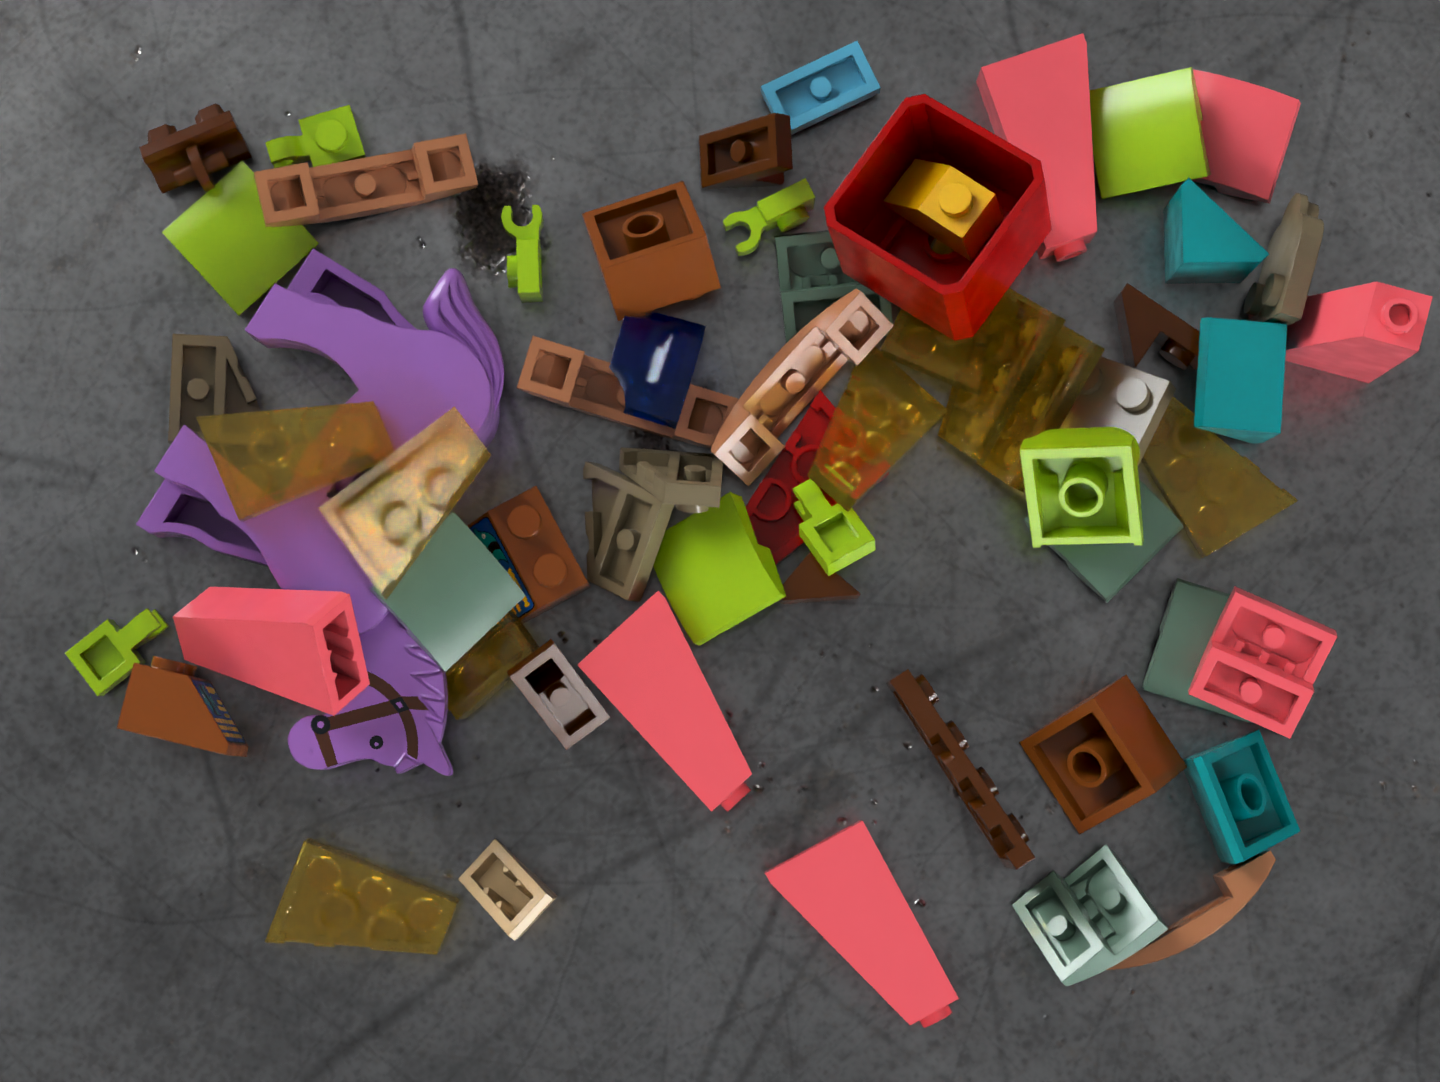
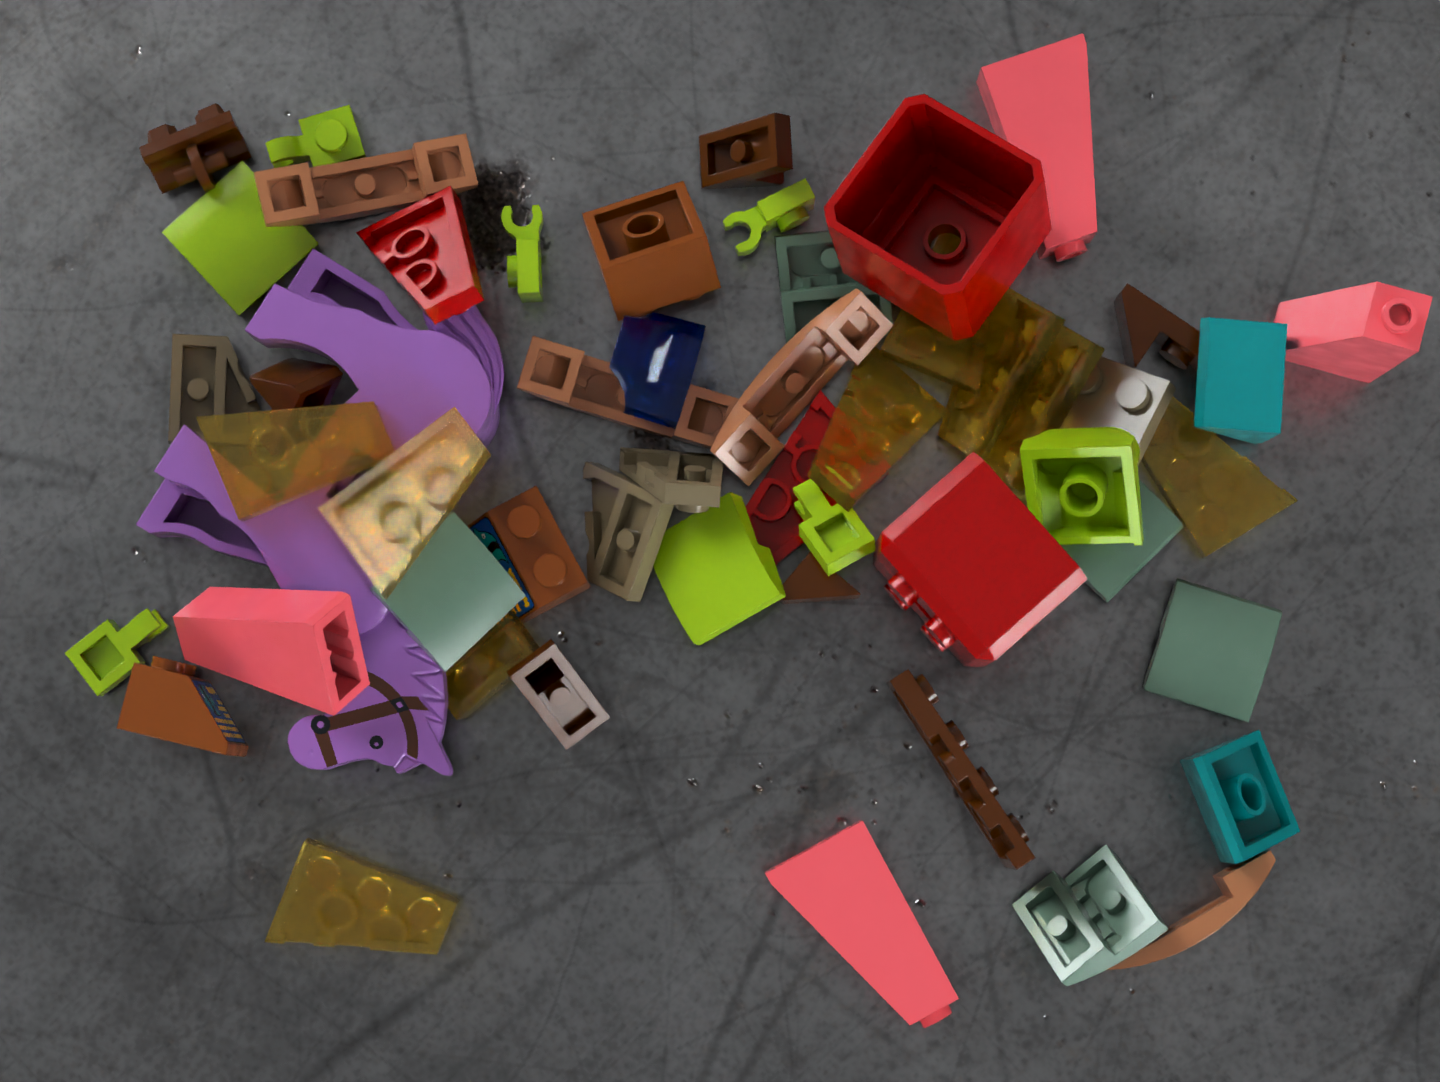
tan slope [458,839,558,941] -> none
coral slope [577,591,752,812] -> none
medium azure plate [761,41,881,135] -> none
yellow slope [883,158,1004,261] -> none
dark orange slope [1019,674,1187,835] -> none
lime slope [1089,67,1211,199] -> none
teal slope [1163,178,1269,284] -> none
coral slope [1188,586,1338,739] -> none
coral slope [1192,69,1301,204] -> none
dark tan plate [1244,193,1324,326] -> none
none -> reddish brown slope [249,358,343,457]
none -> red wing [356,186,484,324]
none -> red plate [873,451,1087,667]

